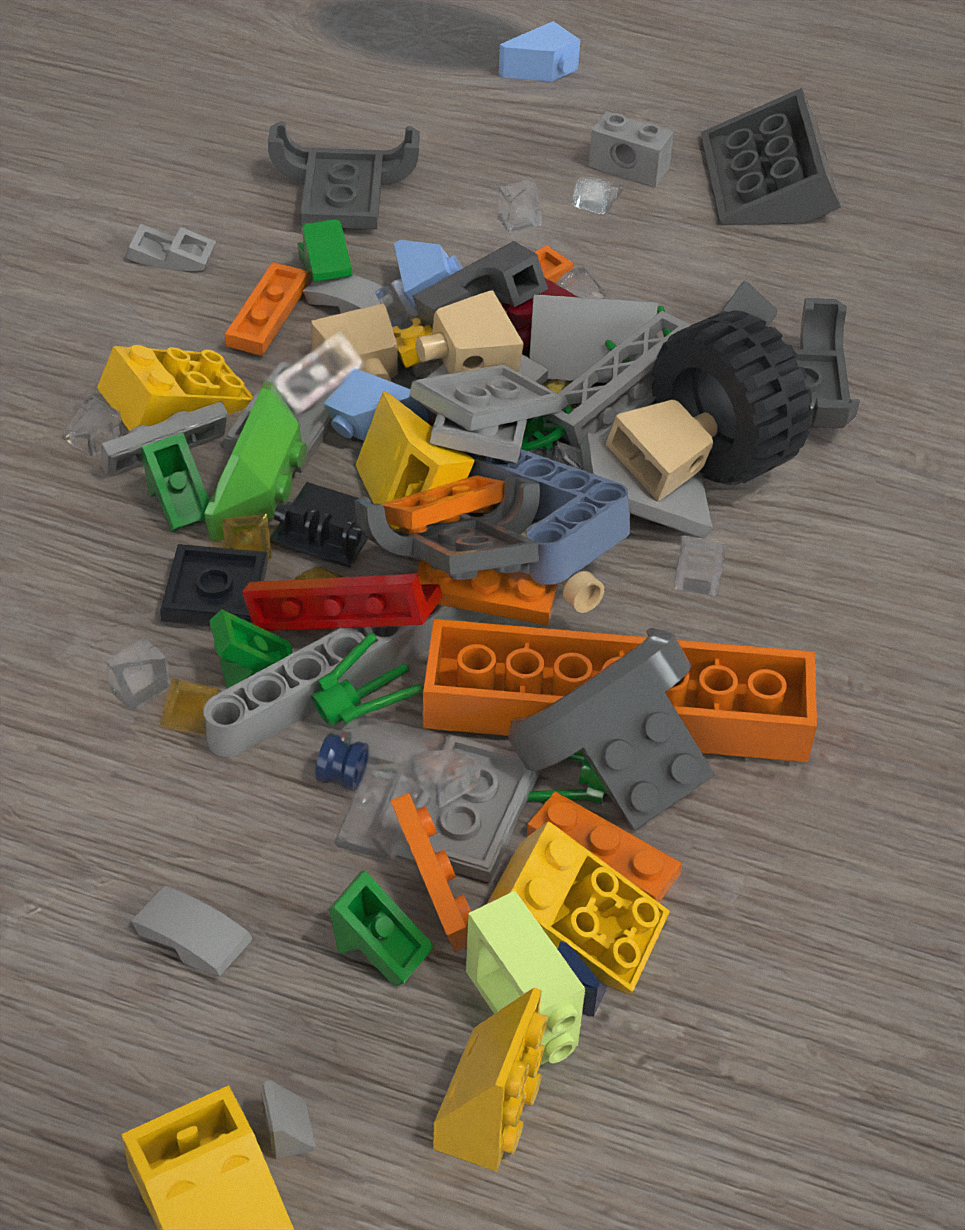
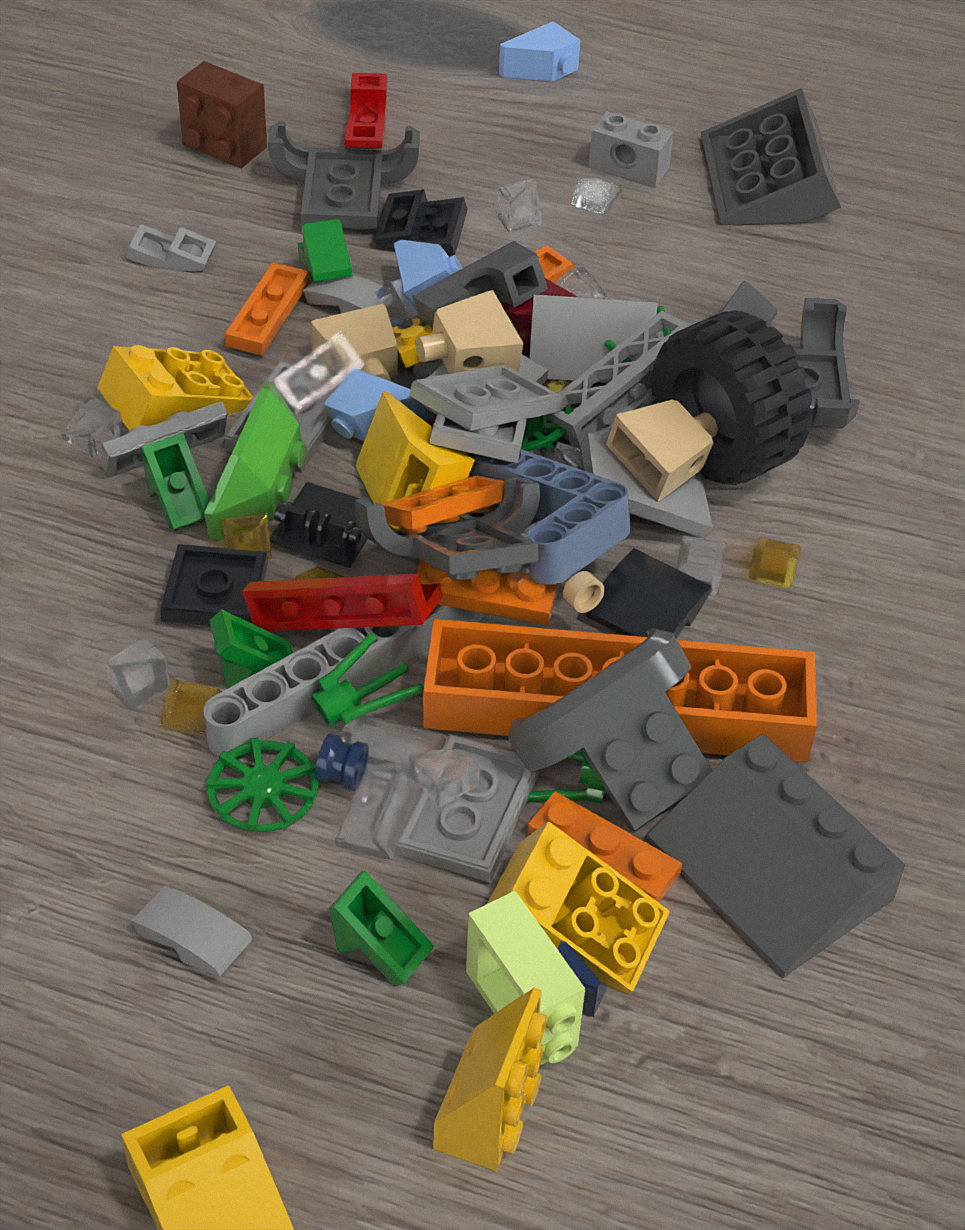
light grey slope [260,1080,315,1159] -> none
orange plate [390,793,471,952] -> none
none -> copper brick [177,61,267,169]
none -> green wheel [207,737,319,832]
none -> red slope [345,73,388,149]
none -> black slope [374,189,468,256]
none -> black slope [586,548,713,639]
none -> dark grey slope [646,734,905,978]
none -> clear yellow slope [748,537,802,588]

